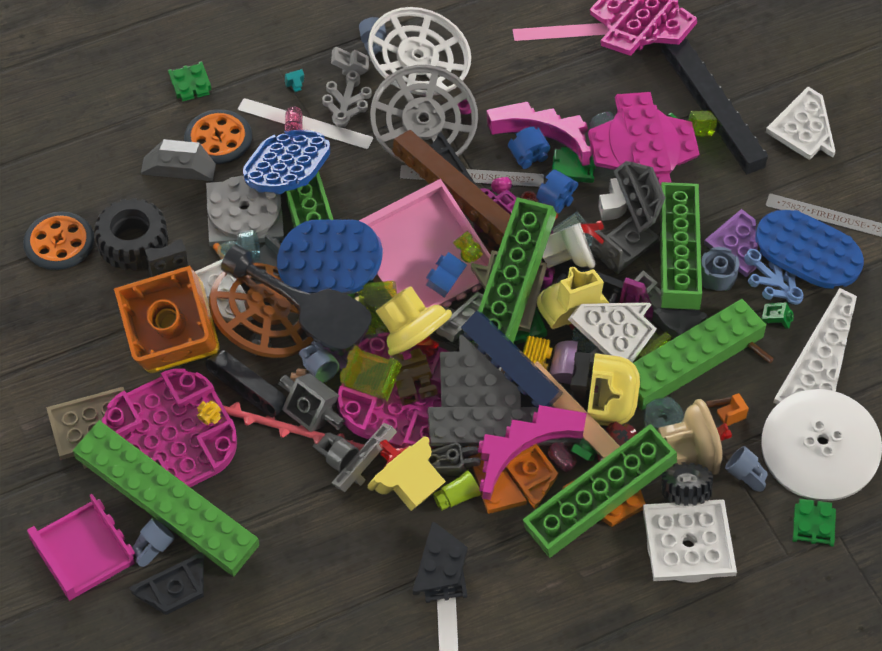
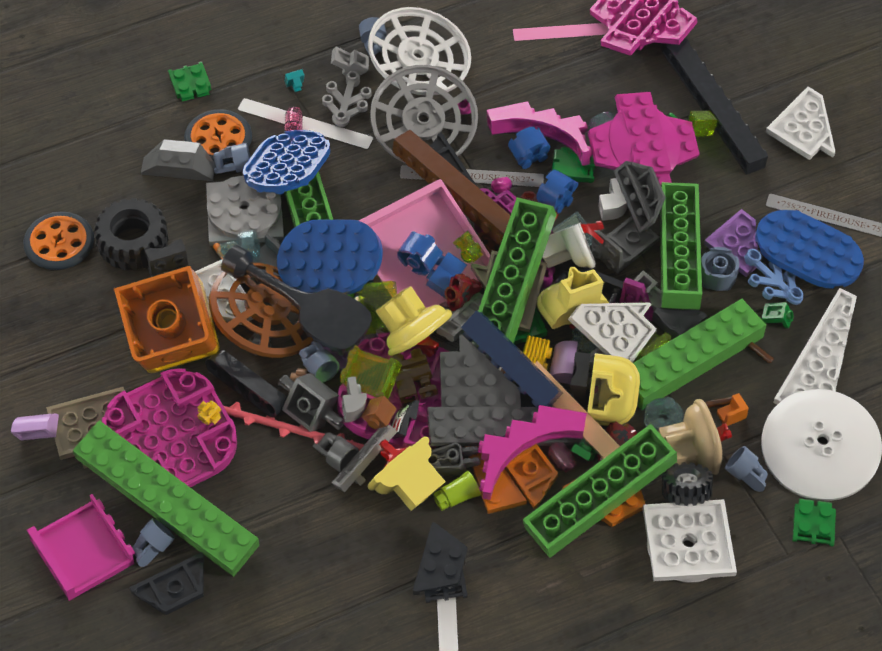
none -> lavender brick [11,413,59,440]
none -> sand blue piece [213,143,251,173]
none -> light grey brick [342,377,367,423]
none -> dark orange brick [361,396,397,429]
none -> black slope [391,400,419,439]
none -> blue brick [397,231,443,276]
none -> dark red rock [445,274,482,311]

